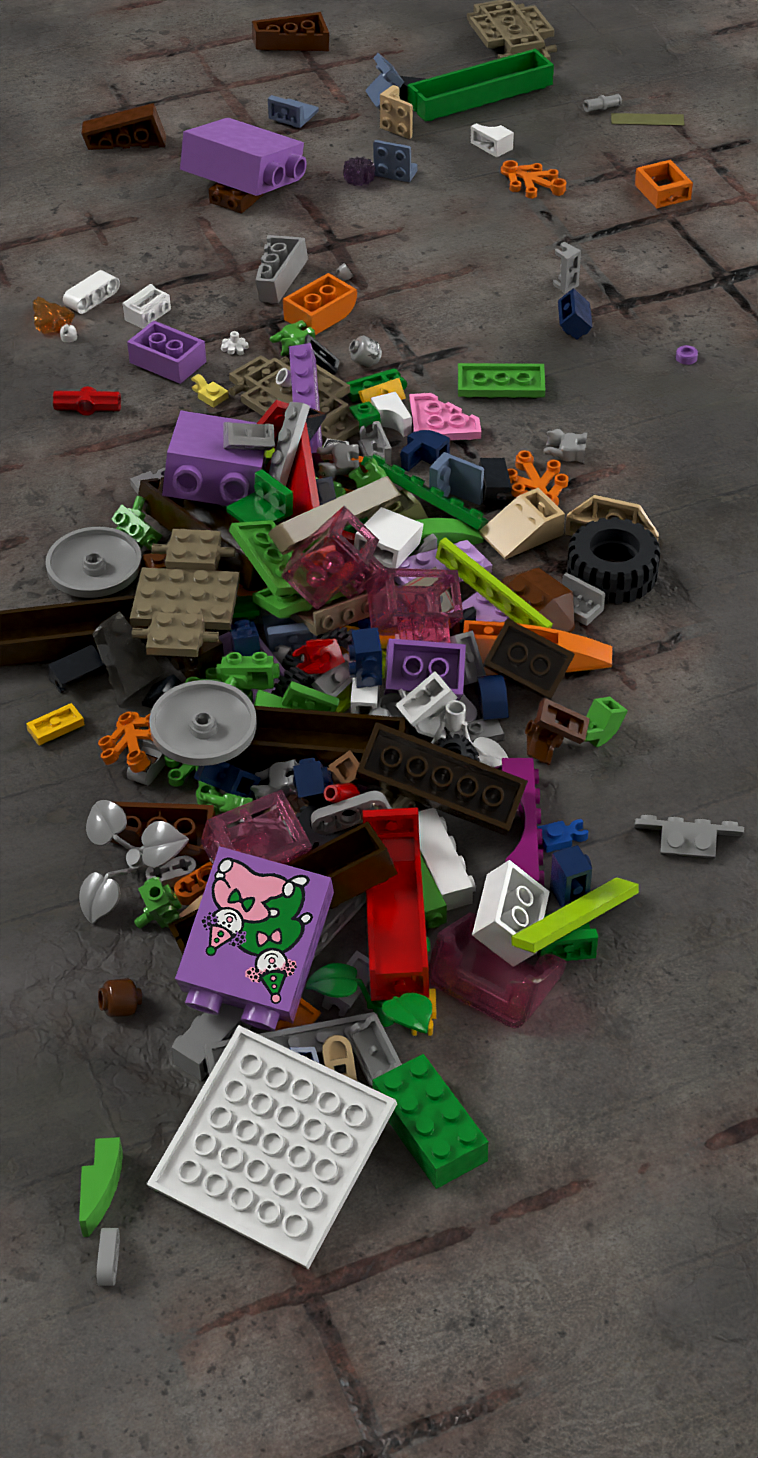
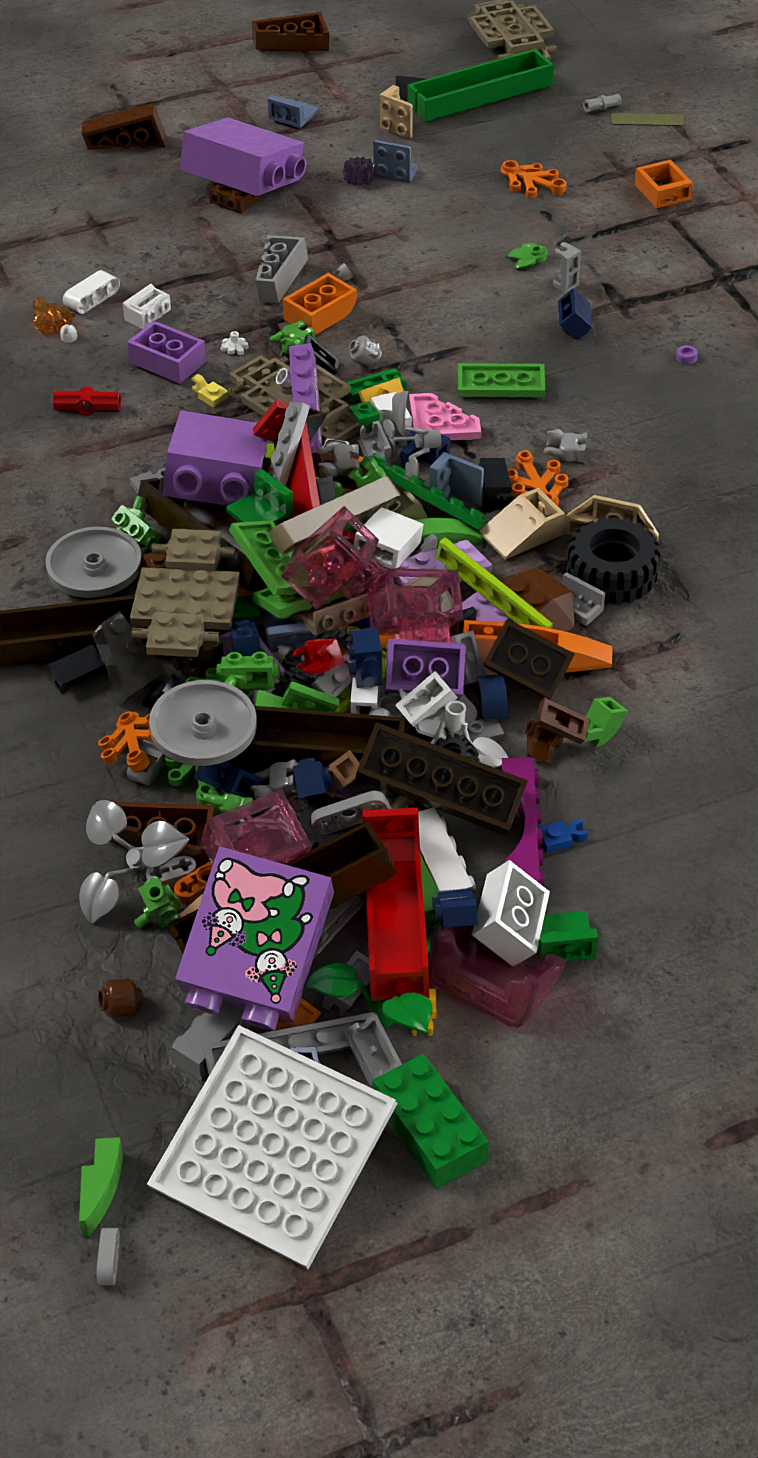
yellow plate [26,703,85,746] -> none
light grey hinge [223,422,275,451] -> none
tan plate [322,1035,357,1081] -> none
red cone [324,783,360,803] -> none
sand blue bracket [366,53,404,109] -> none
white arch [471,123,514,157] -> none
lime tile [511,877,639,953] -> none
dark blue brick [550,845,592,908] -> none
light grey bracket [634,815,744,858] -> none
none -> light grey plant [383,391,441,496]
none -> dark blue brick [432,888,478,928]
none -> bright green plate [508,243,548,269]

